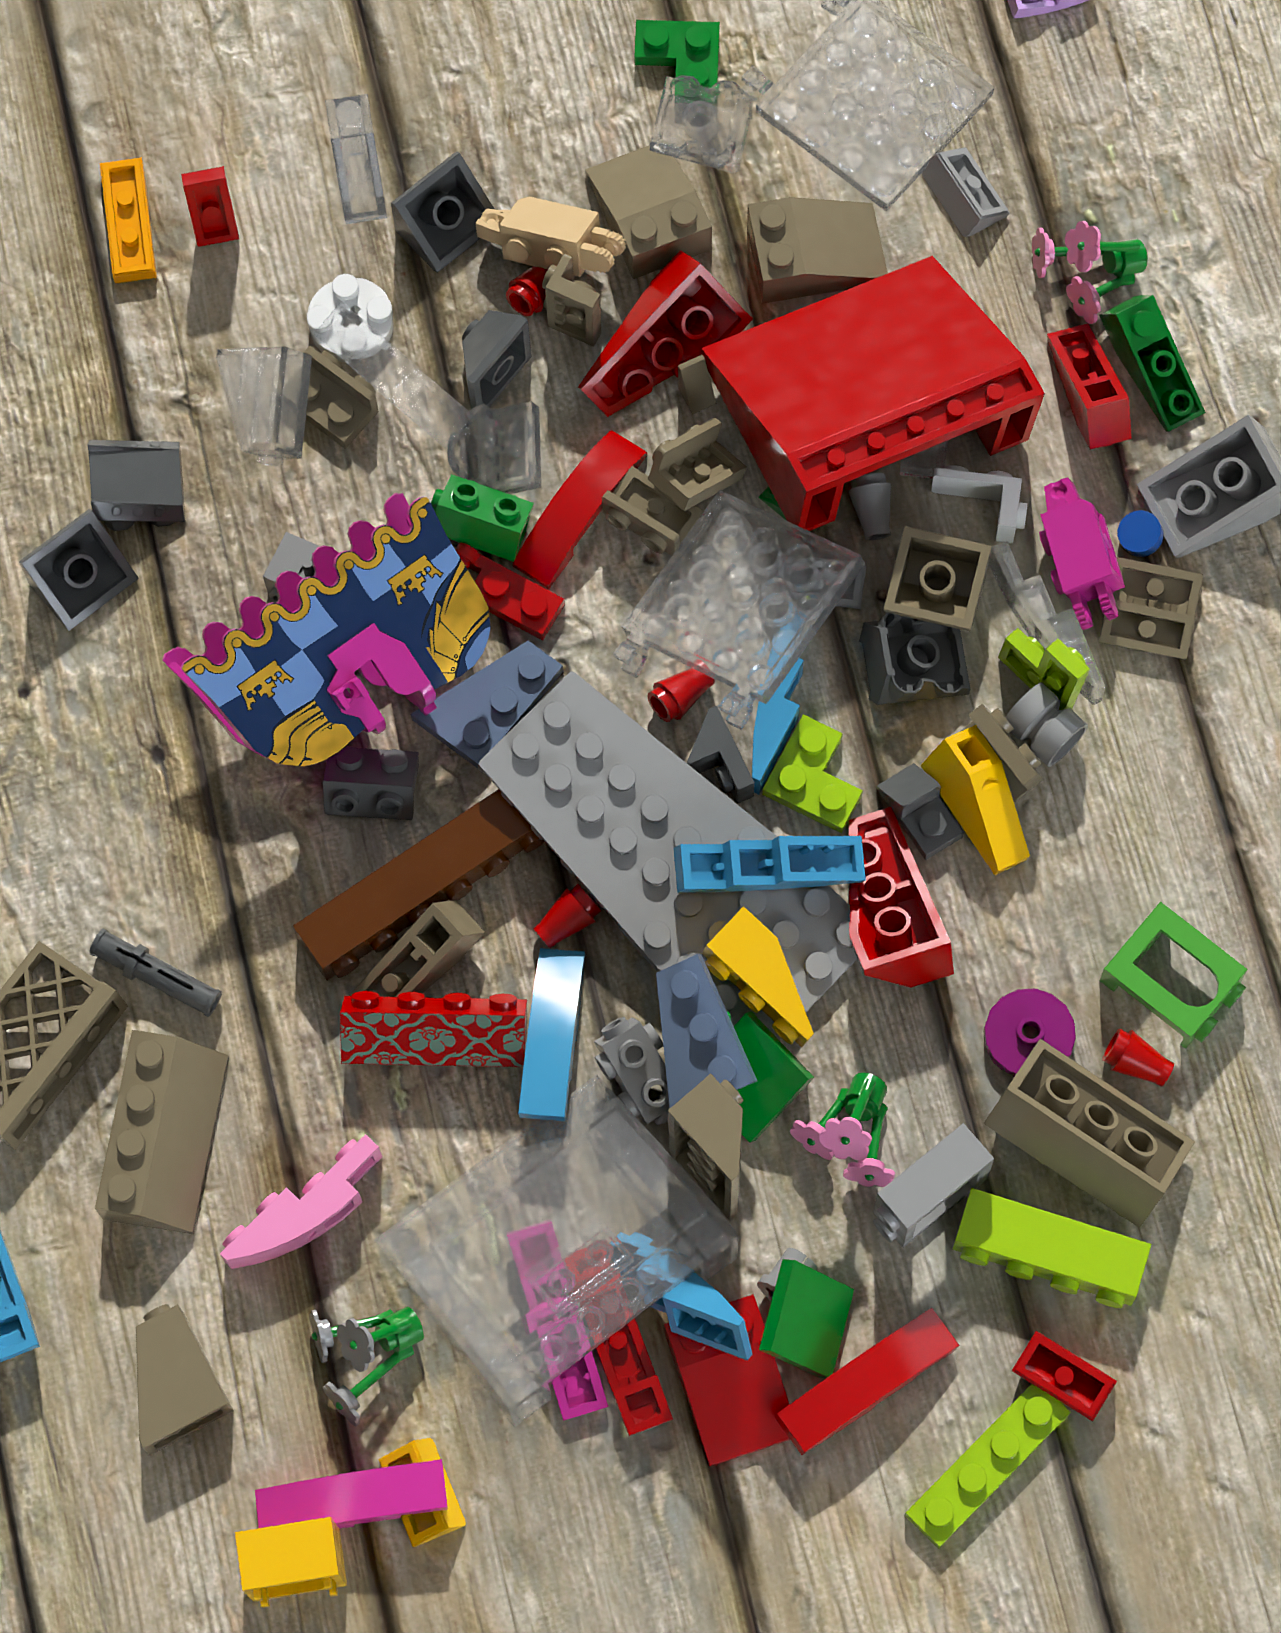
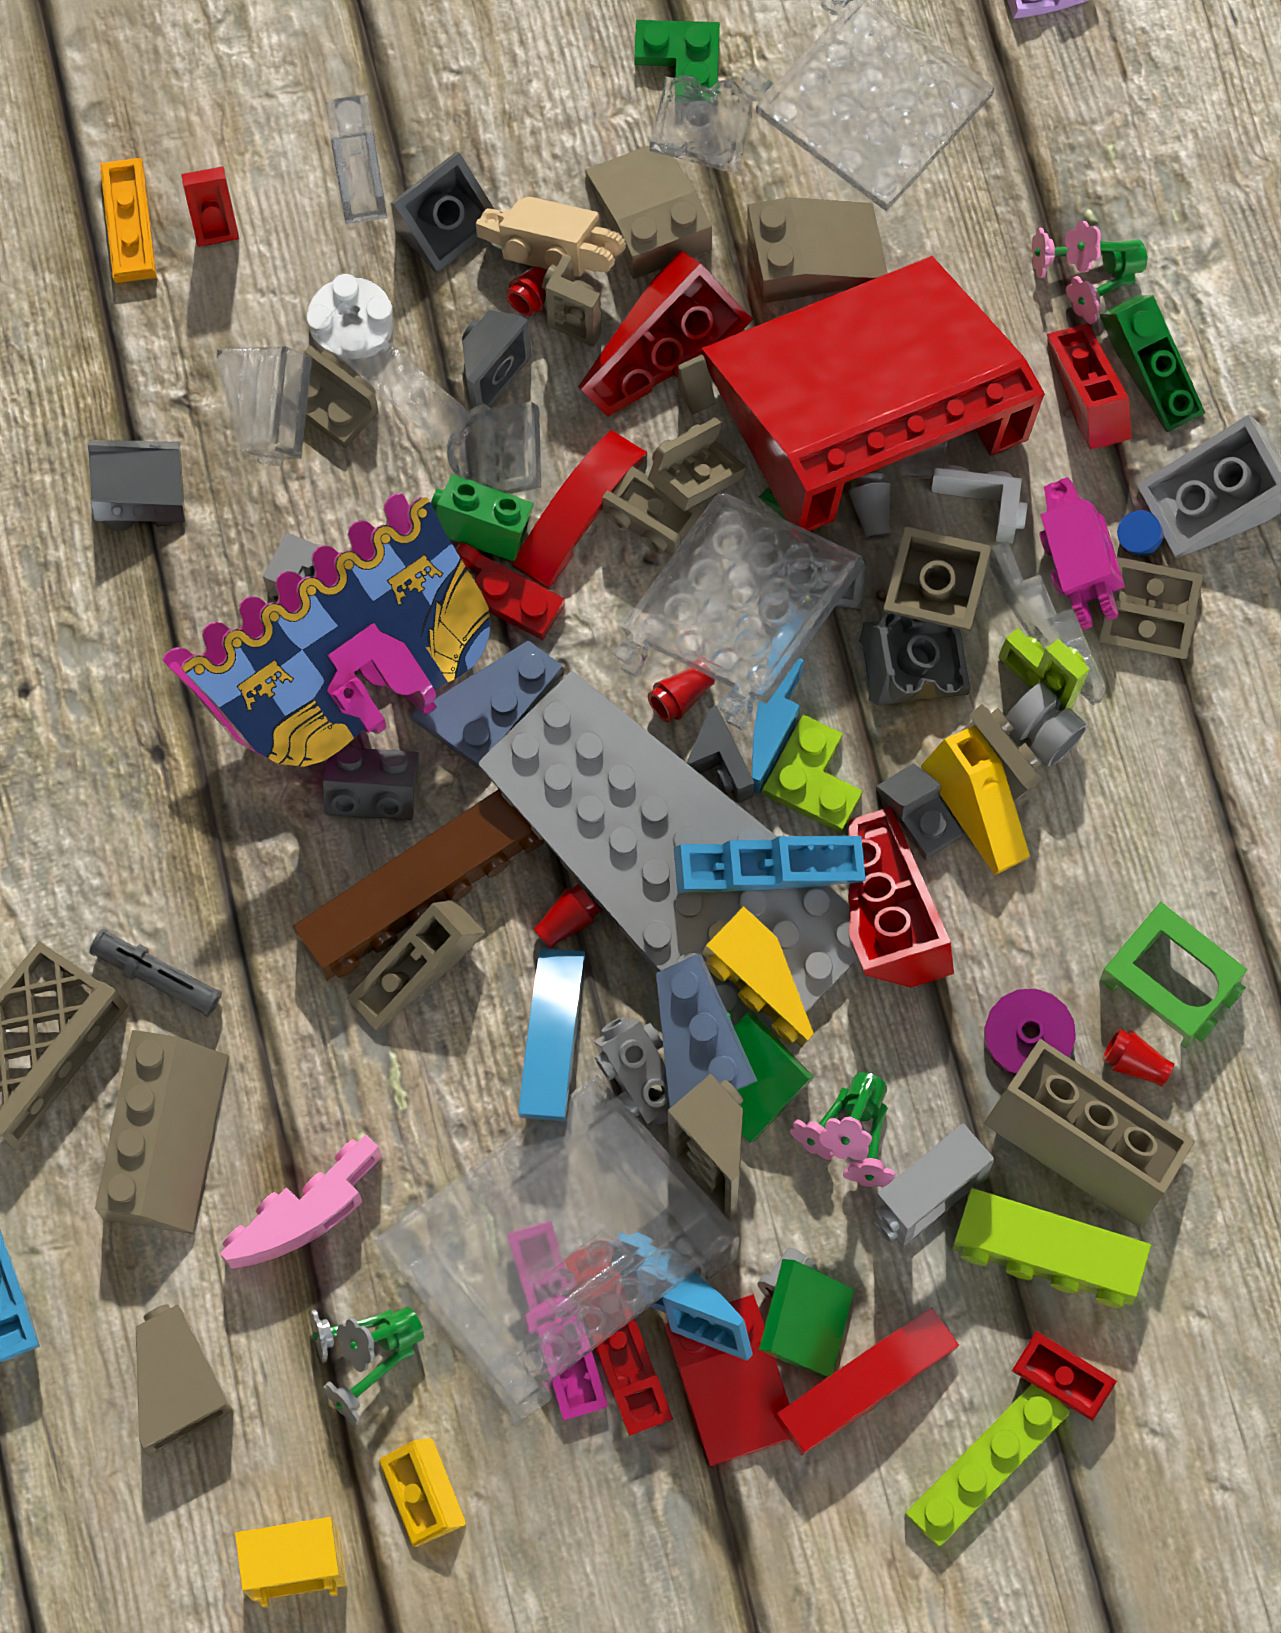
dark grey slope [19,509,139,631] -> none
dark pink slope [255,1459,448,1529] -> none
red brick [340,991,527,1067] -> none
light grey slope [922,147,1010,237] -> none

